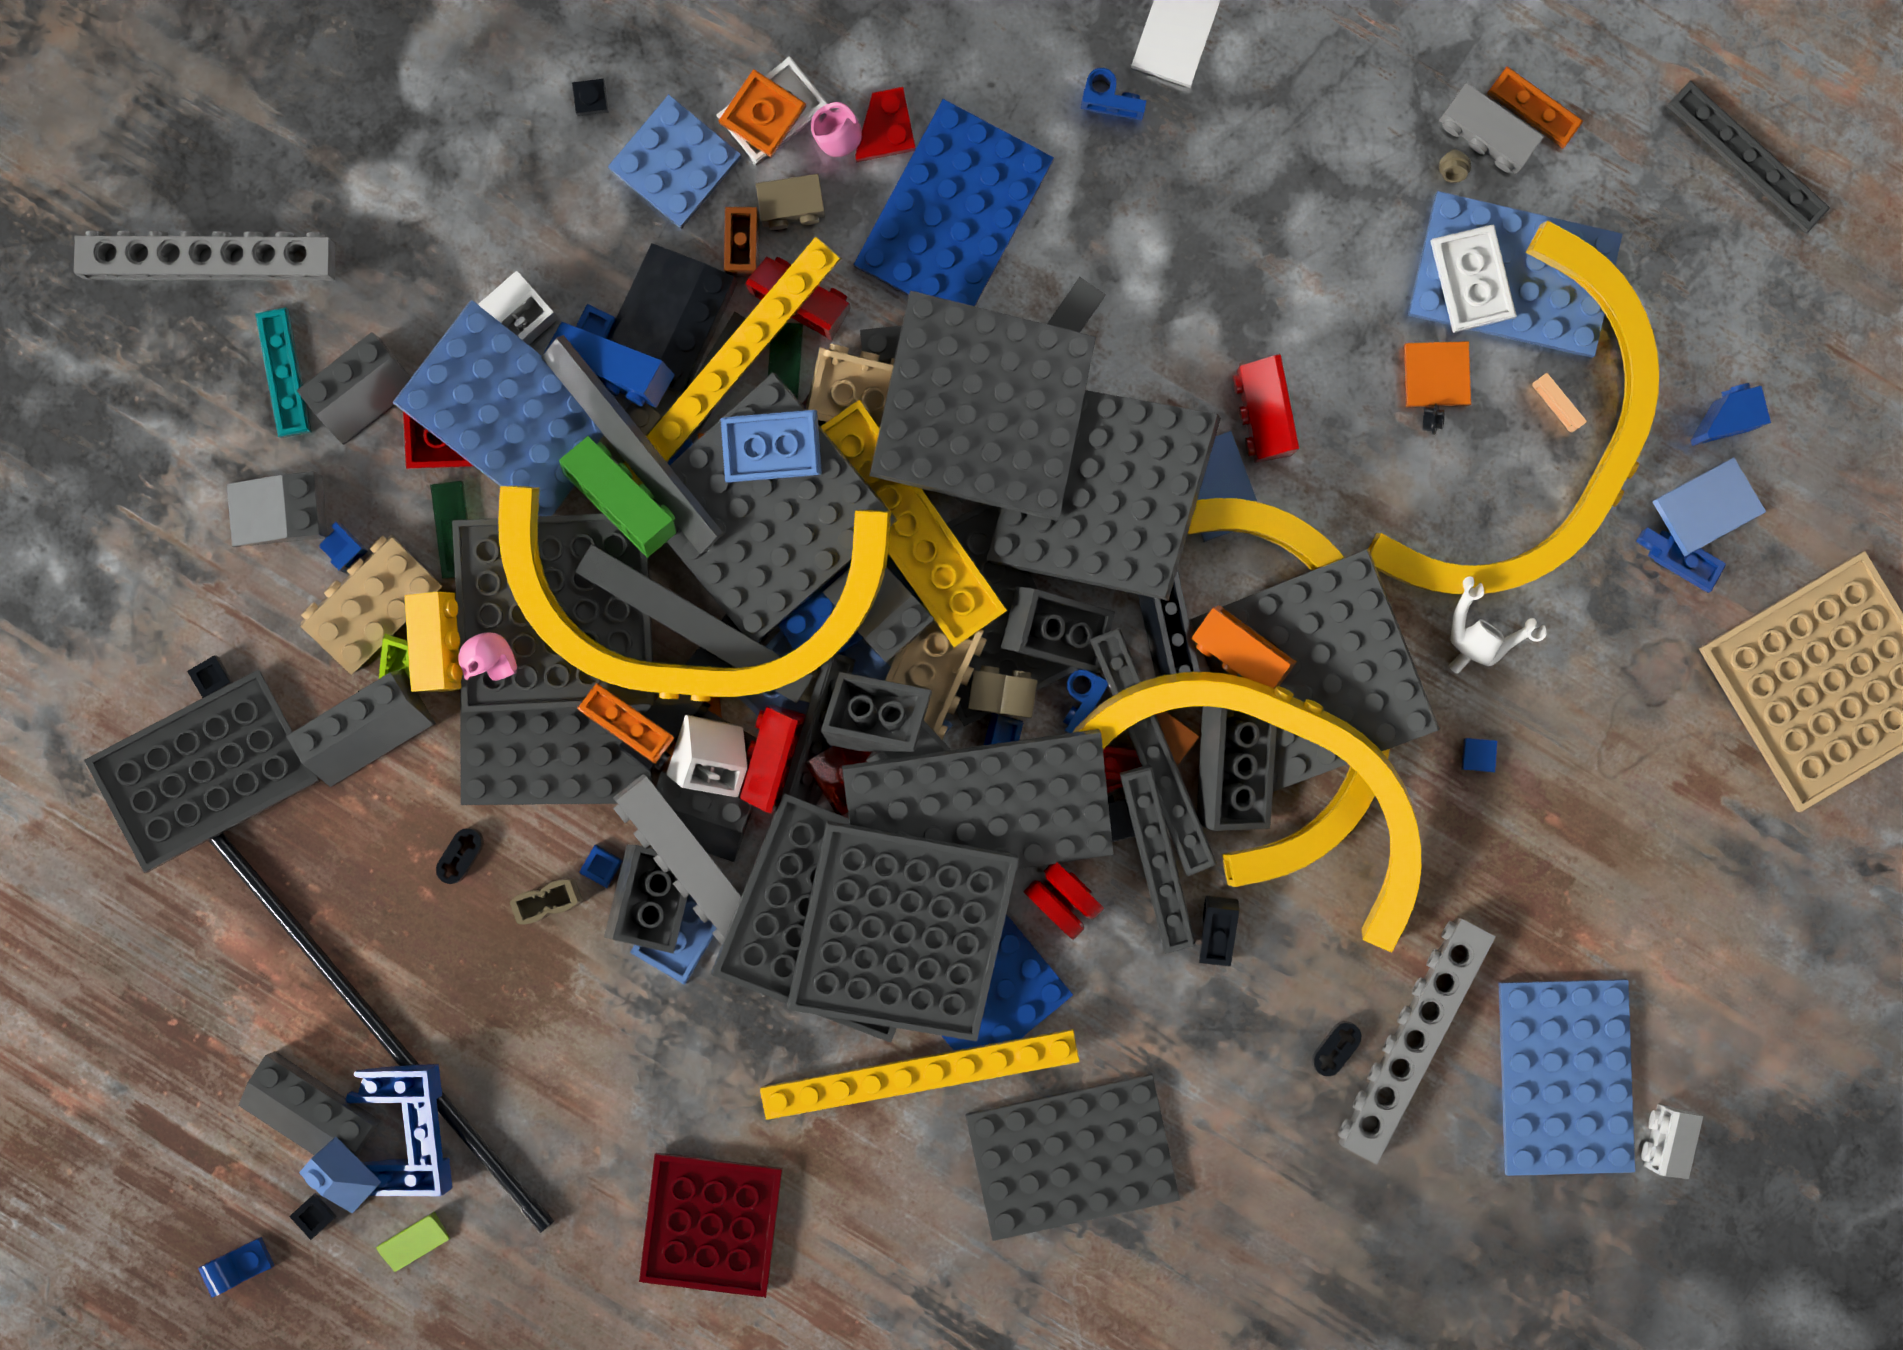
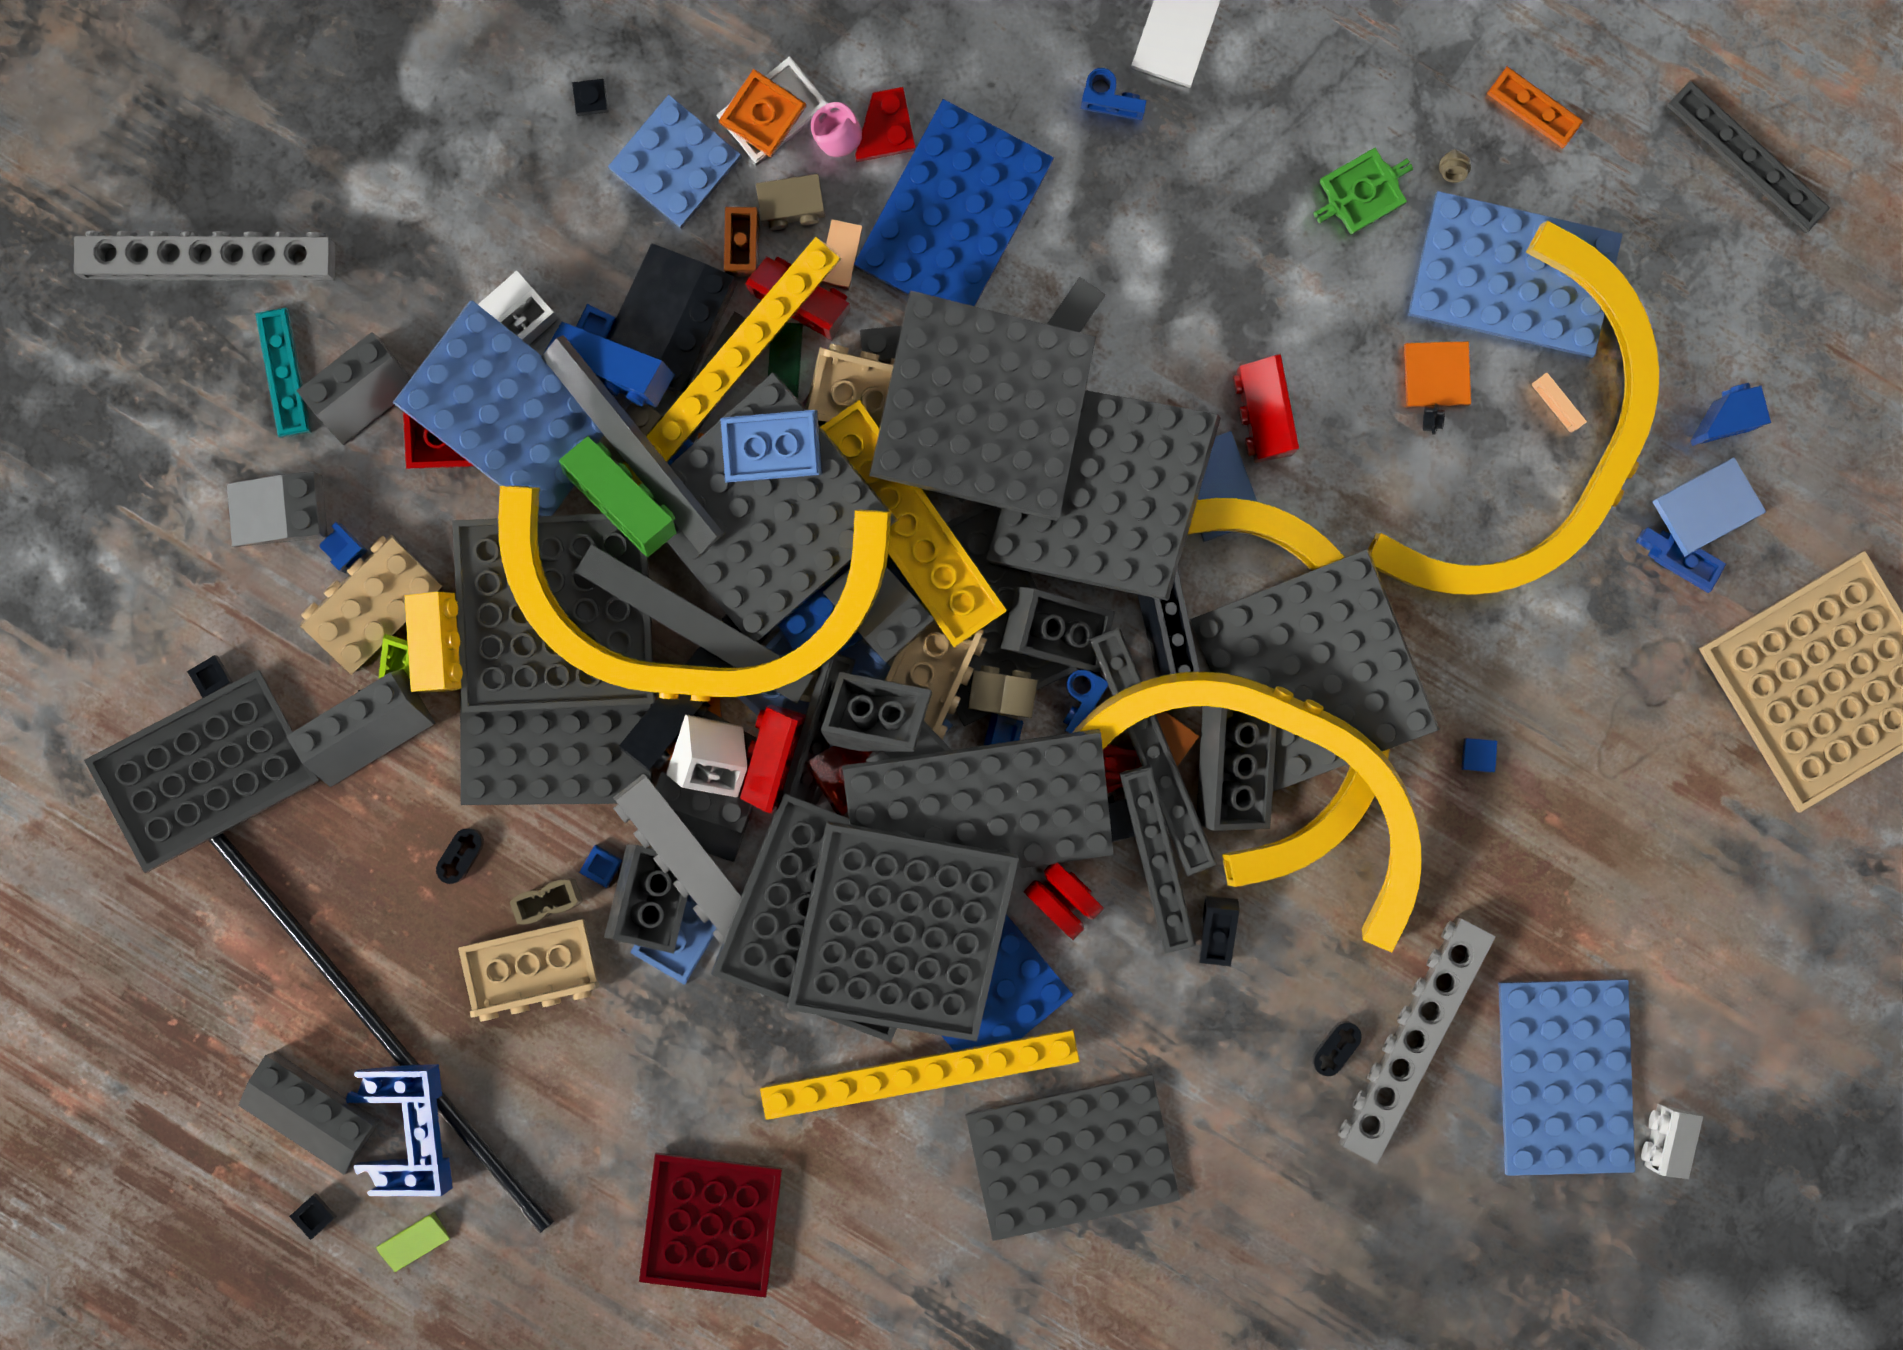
blue plate [198,1237,275,1298] -> none
medium blue slope [299,1137,381,1213] -> none
clear green tile [430,481,468,579] -> none
bright pink helmet [458,632,517,681] -> none
orange tile [577,683,674,764] -> none
orange brick [1191,605,1296,689] -> none
white tile [1430,224,1517,333] -> none
light grey brick [1439,82,1544,174] -> none
white piece [1449,576,1547,674] -> none
none -> tan bracket [458,919,599,1022]
none -> light nougat tile [821,219,863,289]
none -> bright green plate [1313,148,1413,235]

